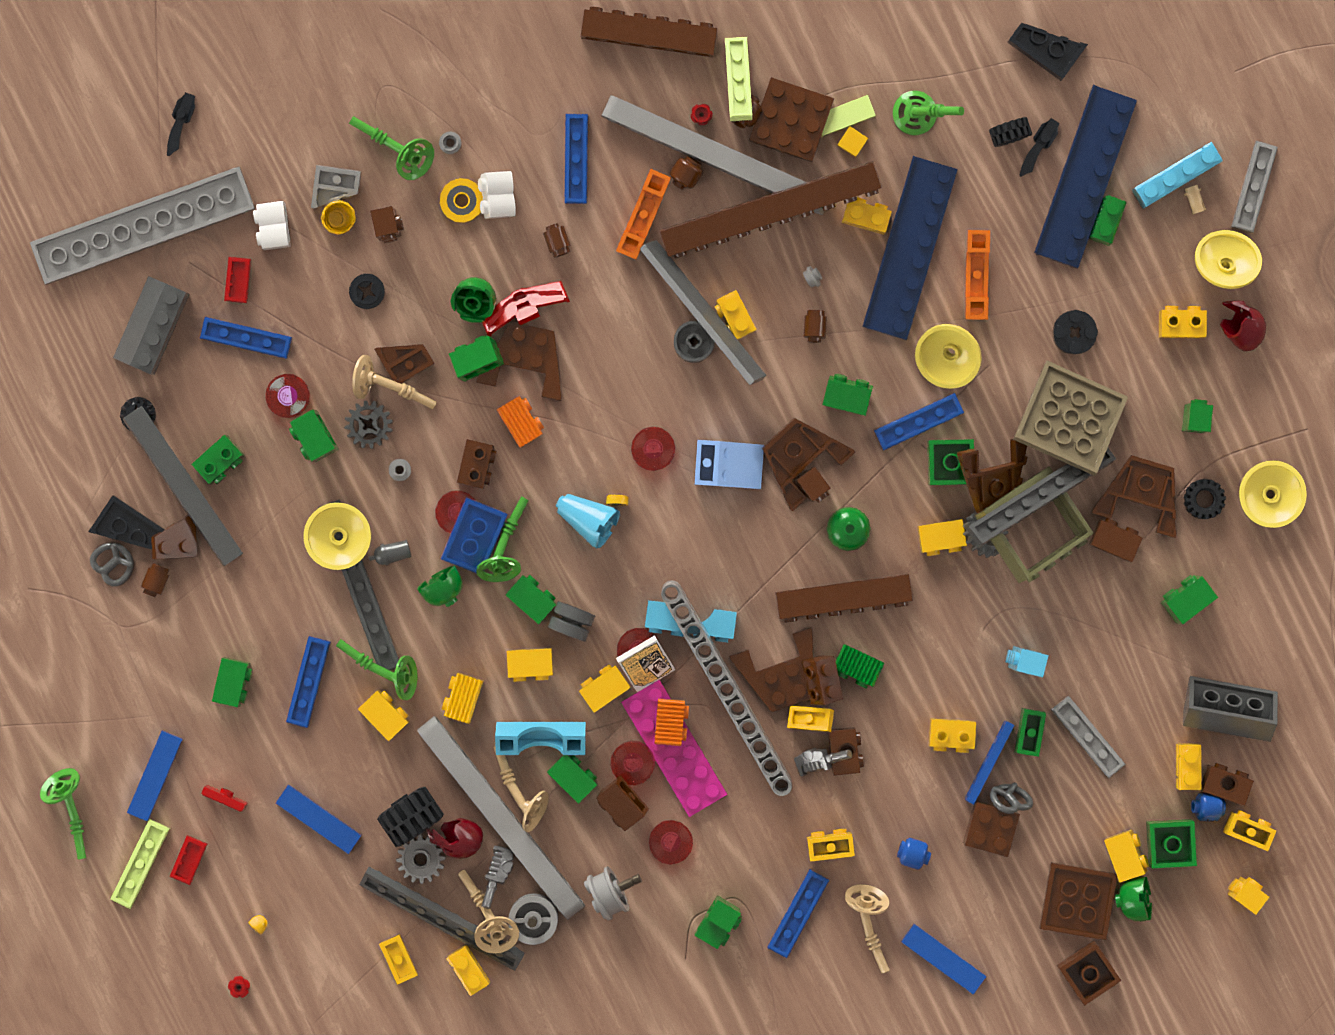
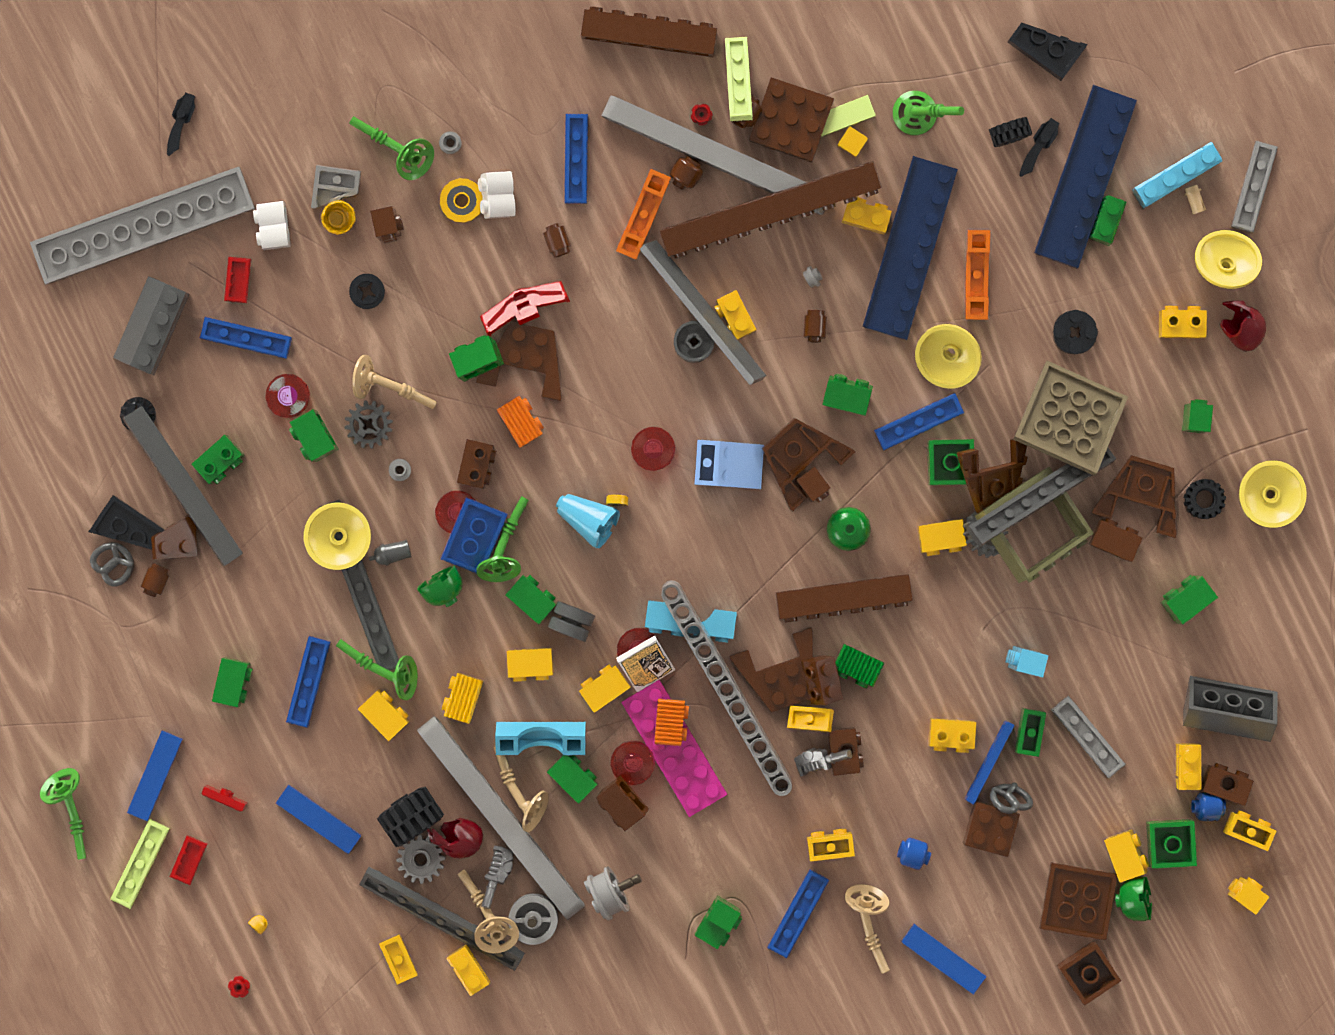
reddish brown wing [374,344,435,384] -> none
green cylinder [450,277,497,323] -> none
clear red tile [649,820,693,865] -> none

